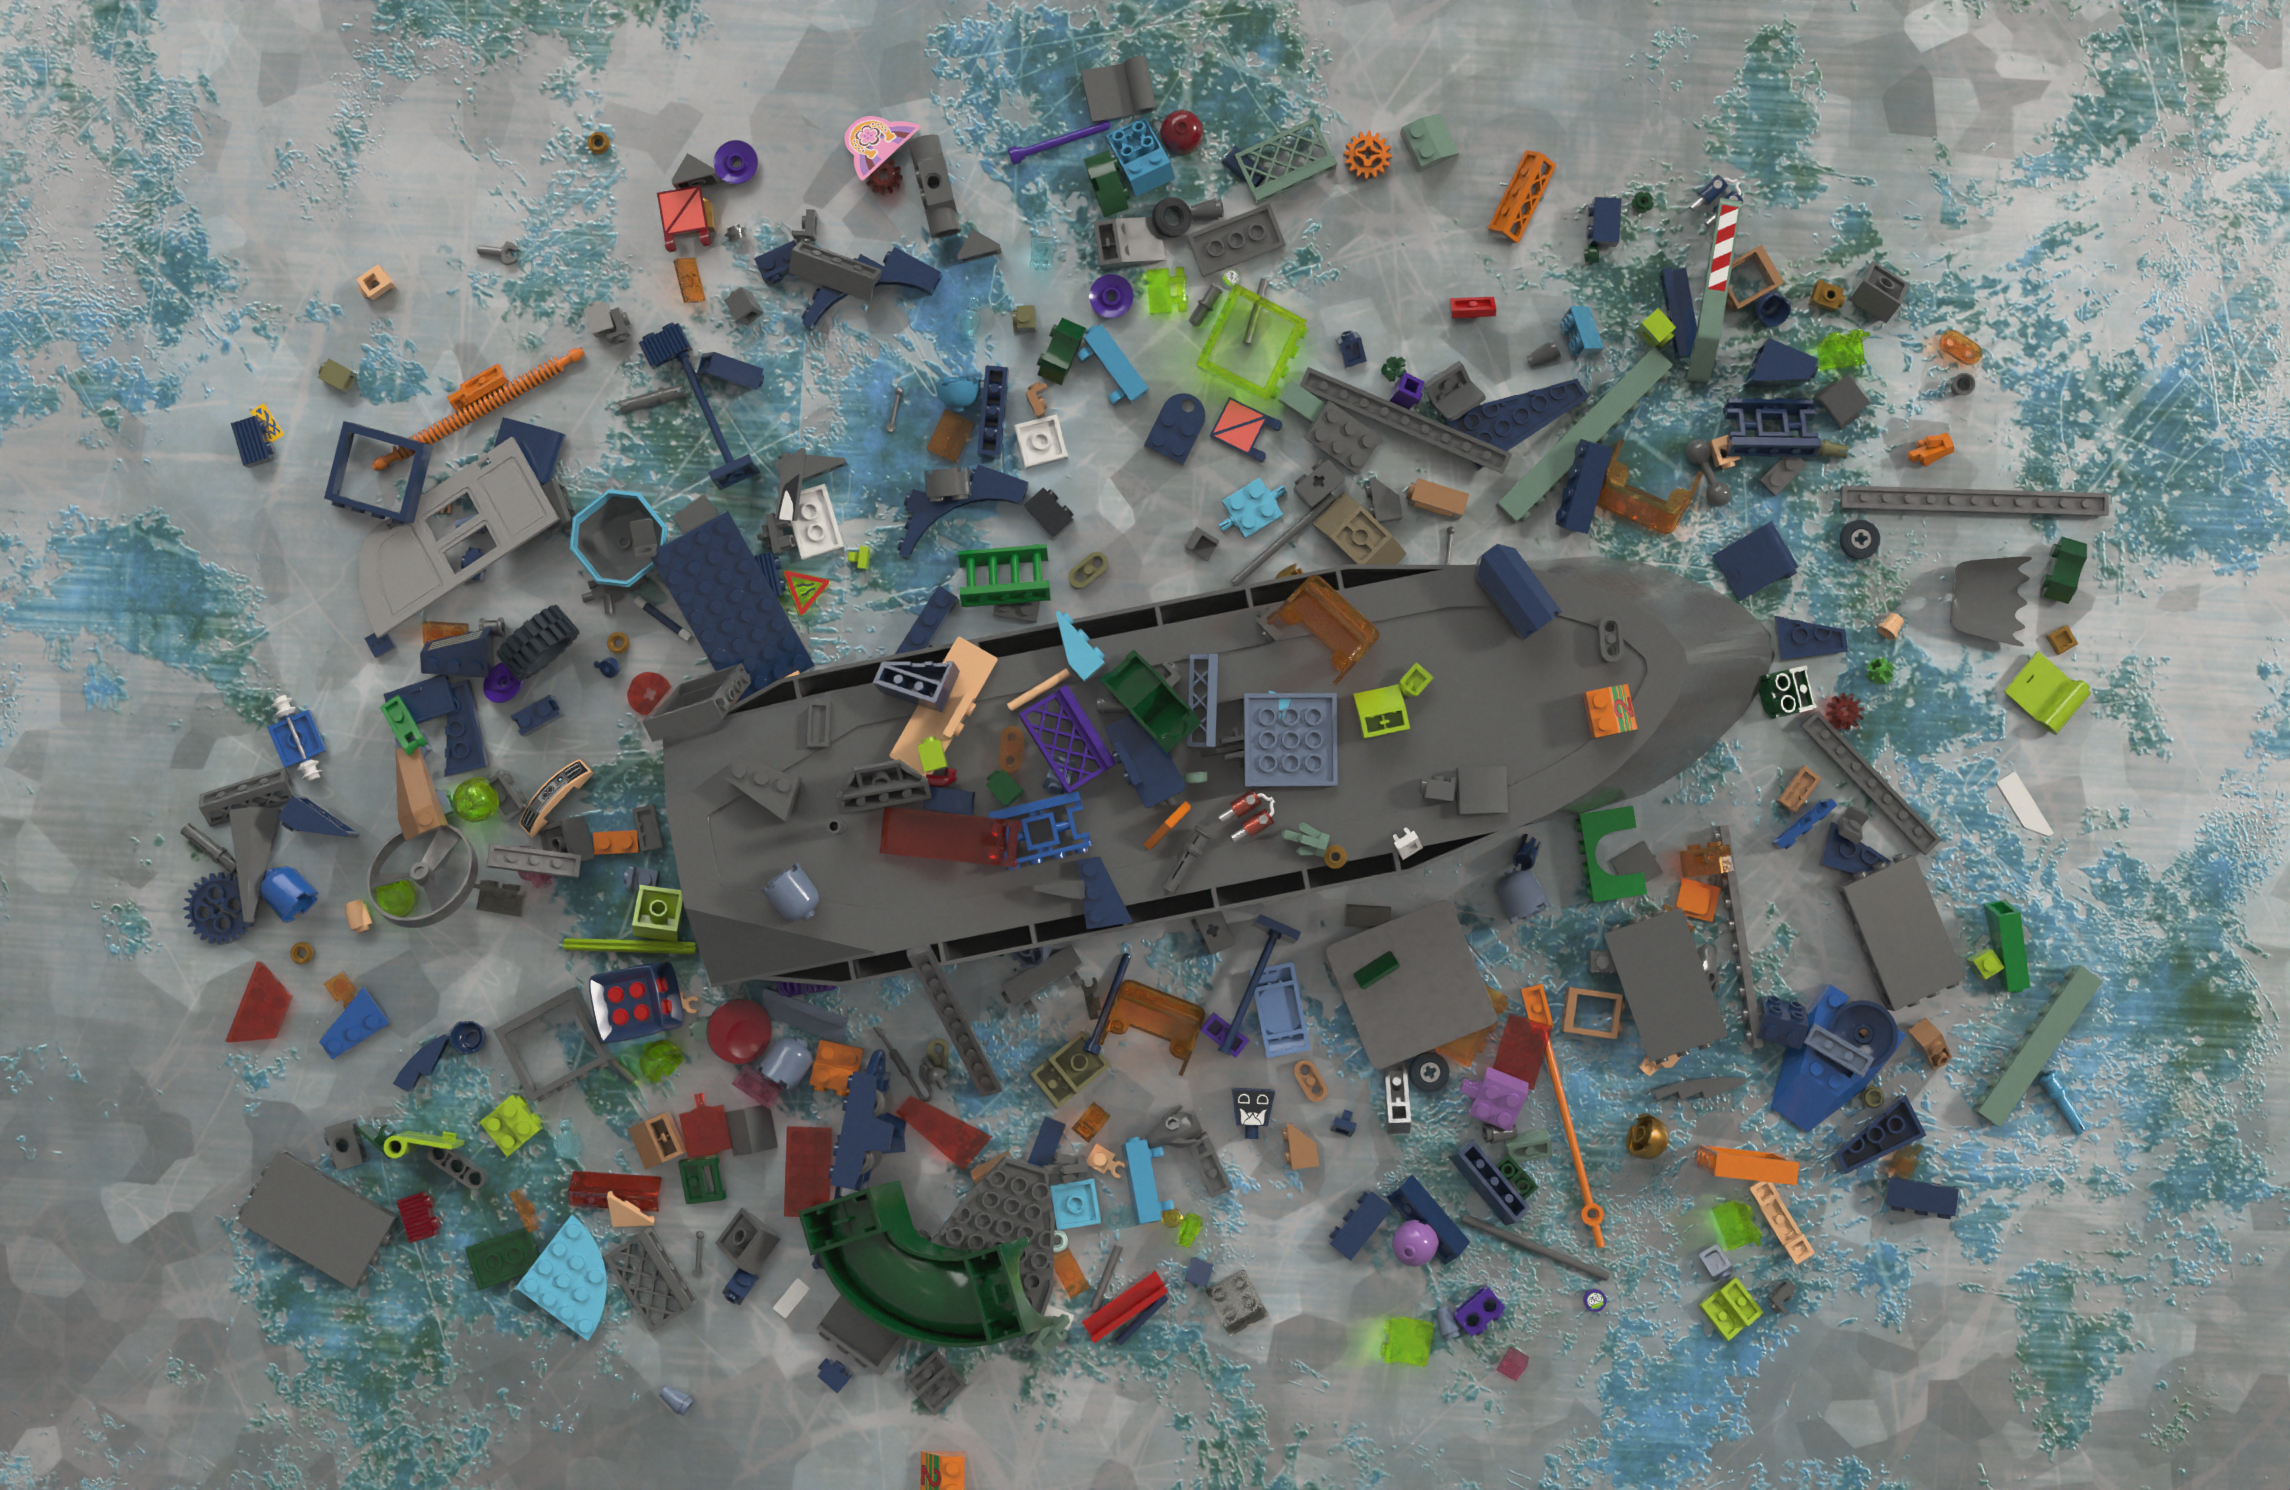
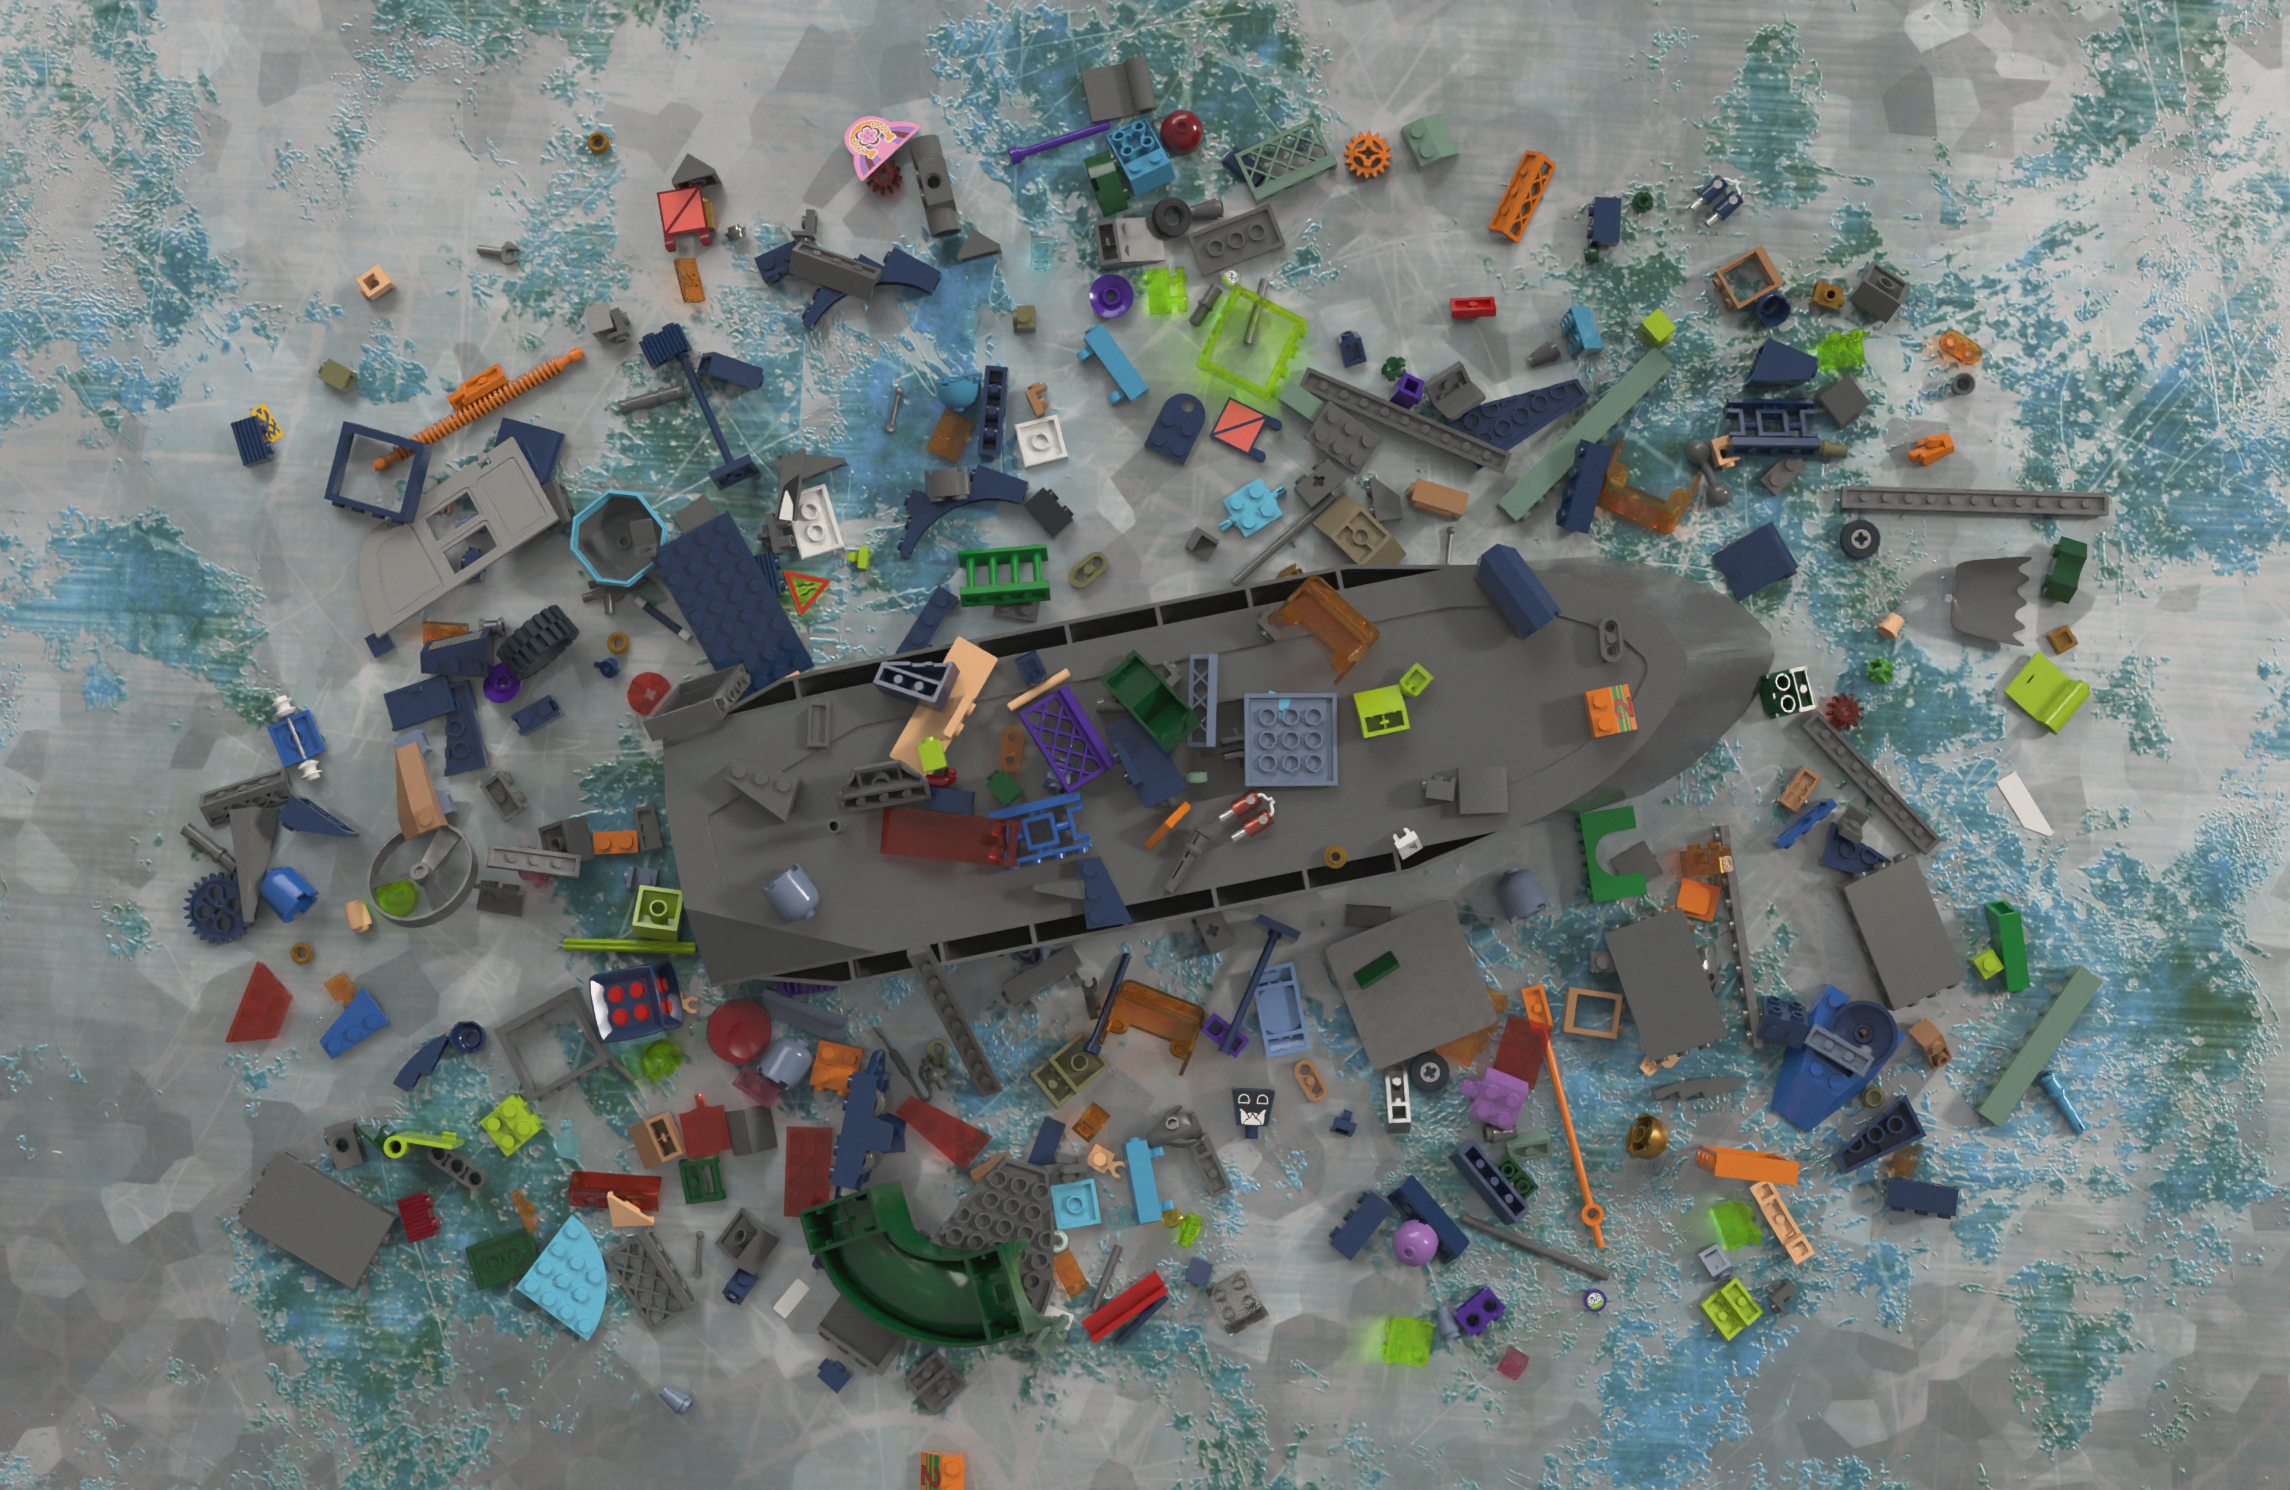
green plate [380,695,428,756] -> none
clear neon green cylinder [452,777,499,823] -> none
slope [519,759,594,838] -> none
dark purple dish [714,140,758,184] -> none
dark grey brick [724,287,764,326] -> none
dark green brick [1037,318,1086,386] -> none
medium azure slope [1056,610,1105,682] -> none
sand green rock [1281,822,1330,857] -> none
medium nougat slope [1282,1122,1319,1170] -> none
dark blue arm [1513,834,1542,871] -> none
dark blue panel [1659,267,1697,359] -> none
sand green beam [1686,198,1742,383] -> none
dark blue wing [1774,616,1848,660] -> none
none -> dark blue plate [1015,649,1047,686]

